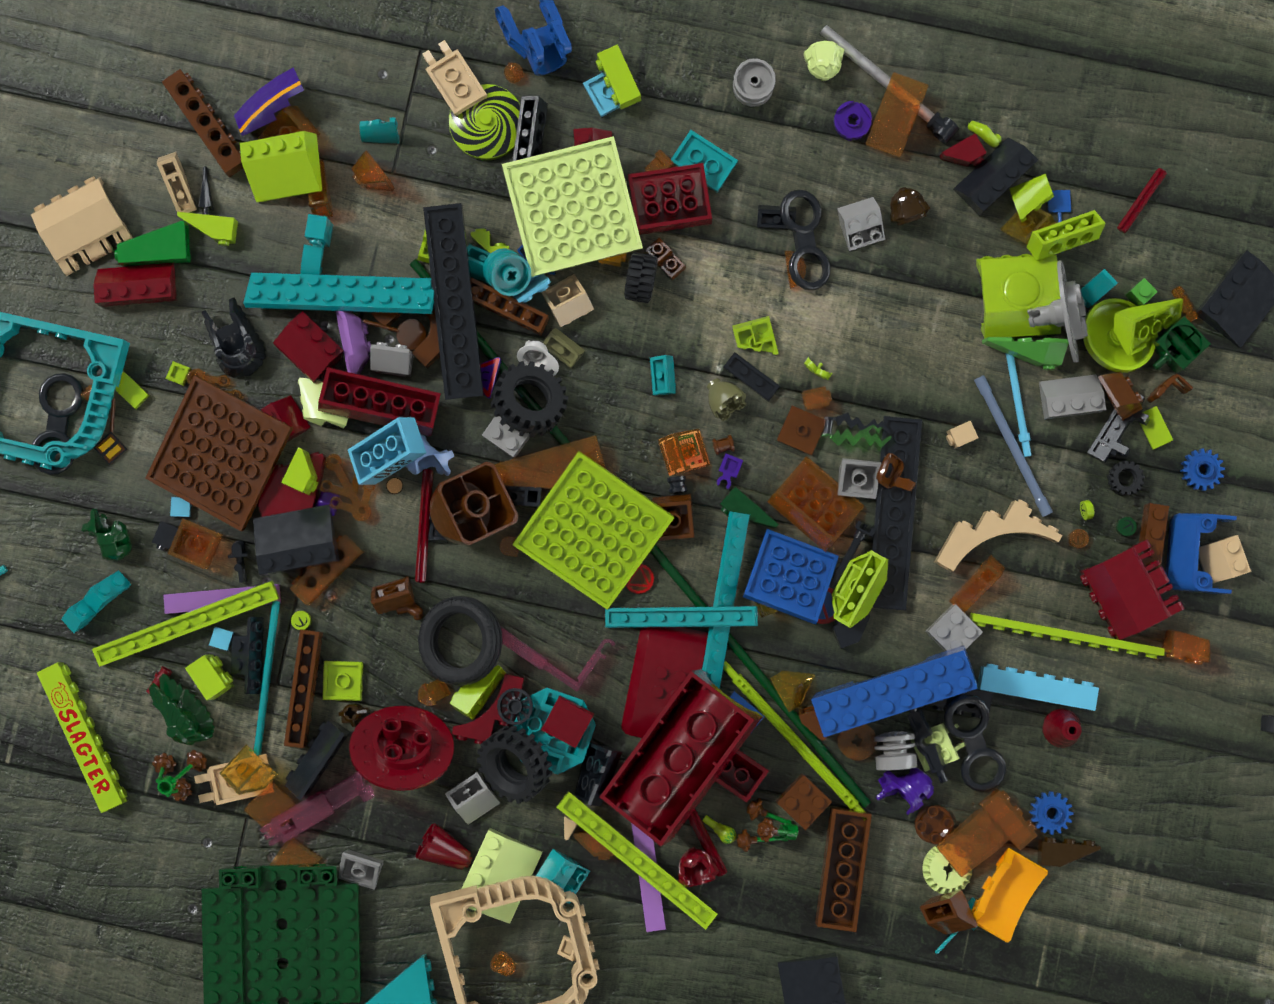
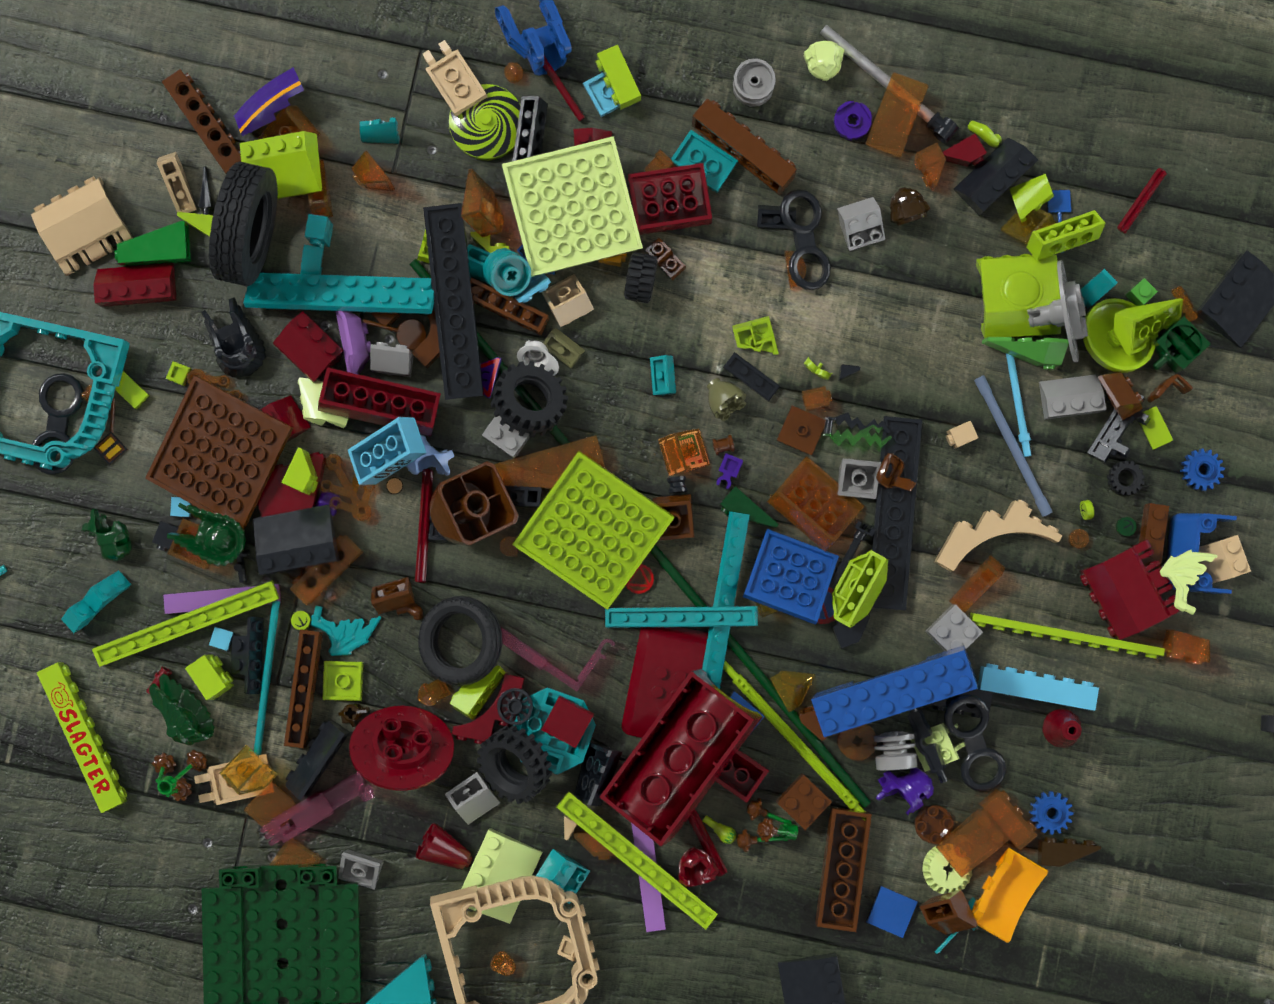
none -> dark green piece [167,503,246,566]
none -> black tyre [209,161,278,286]
none -> teal animal [311,606,381,656]
none -> clear orange slope [461,169,504,237]
none -> dark red bar [543,56,585,122]
none -> reddish brown brick [692,99,797,196]
none -> black slope [838,364,861,381]
none -> blue tile [866,886,917,938]
none -> clear orange slope [914,143,946,190]
none -> yellowish green animal [1160,550,1217,615]

